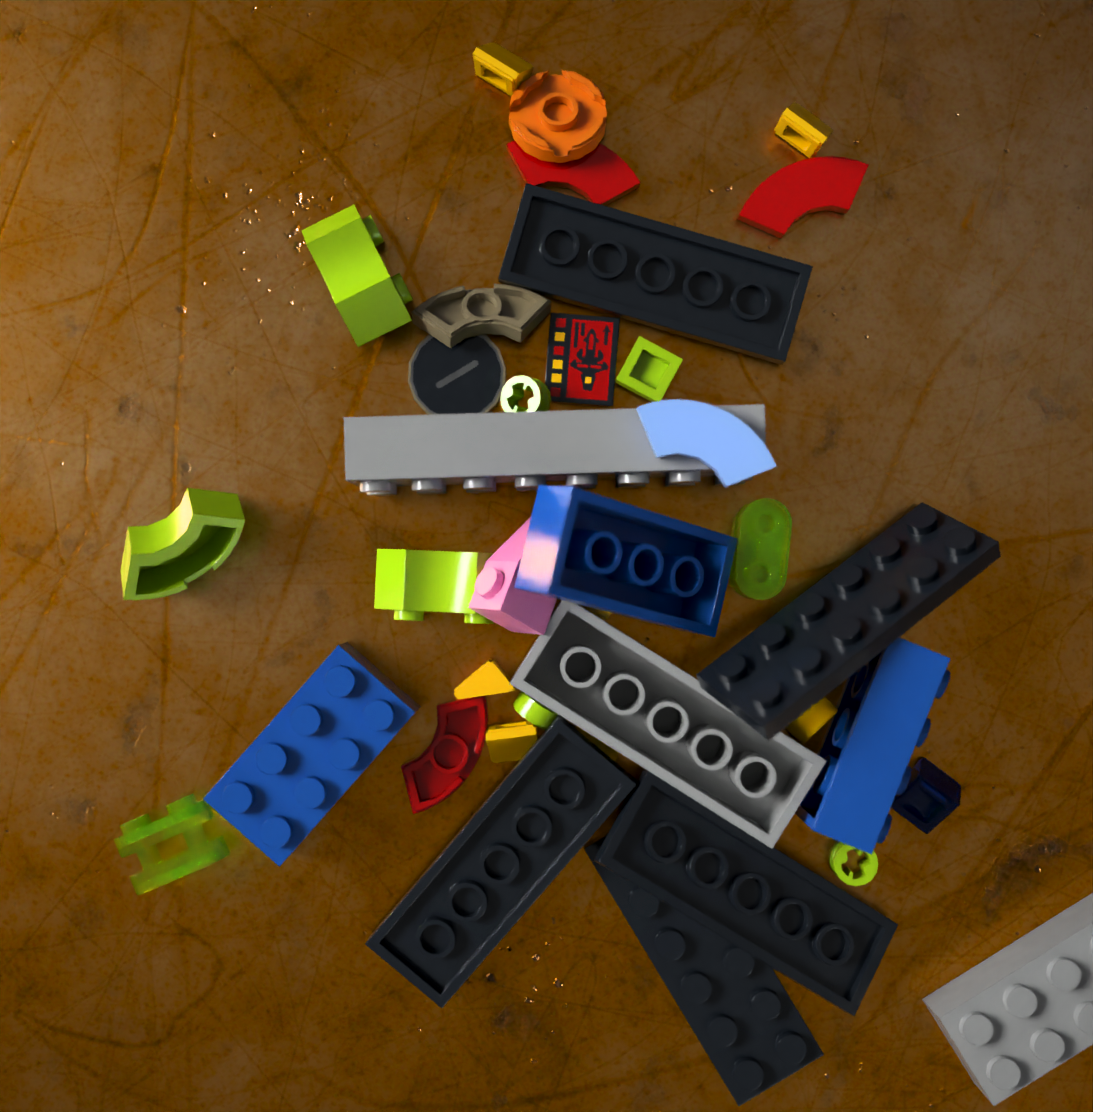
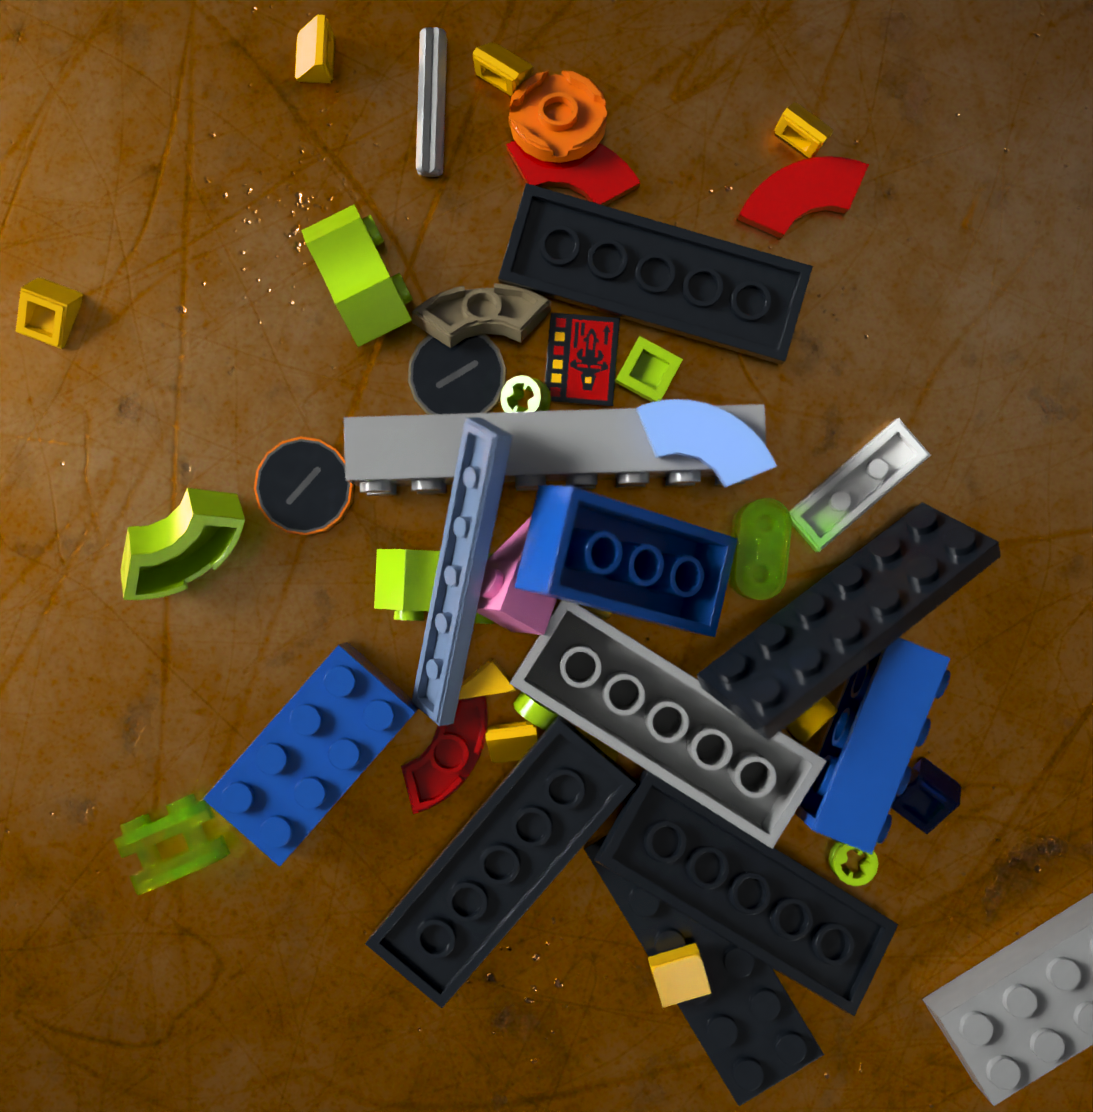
none -> yellow slope [15,278,83,349]
none -> black tile [254,436,354,536]
none -> yellow slope [295,14,335,83]
none -> sand blue tile [411,417,513,726]
none -> light grey axle [416,27,447,177]
none -> yellow slope [648,943,711,1008]
none -> white tile [784,418,931,552]

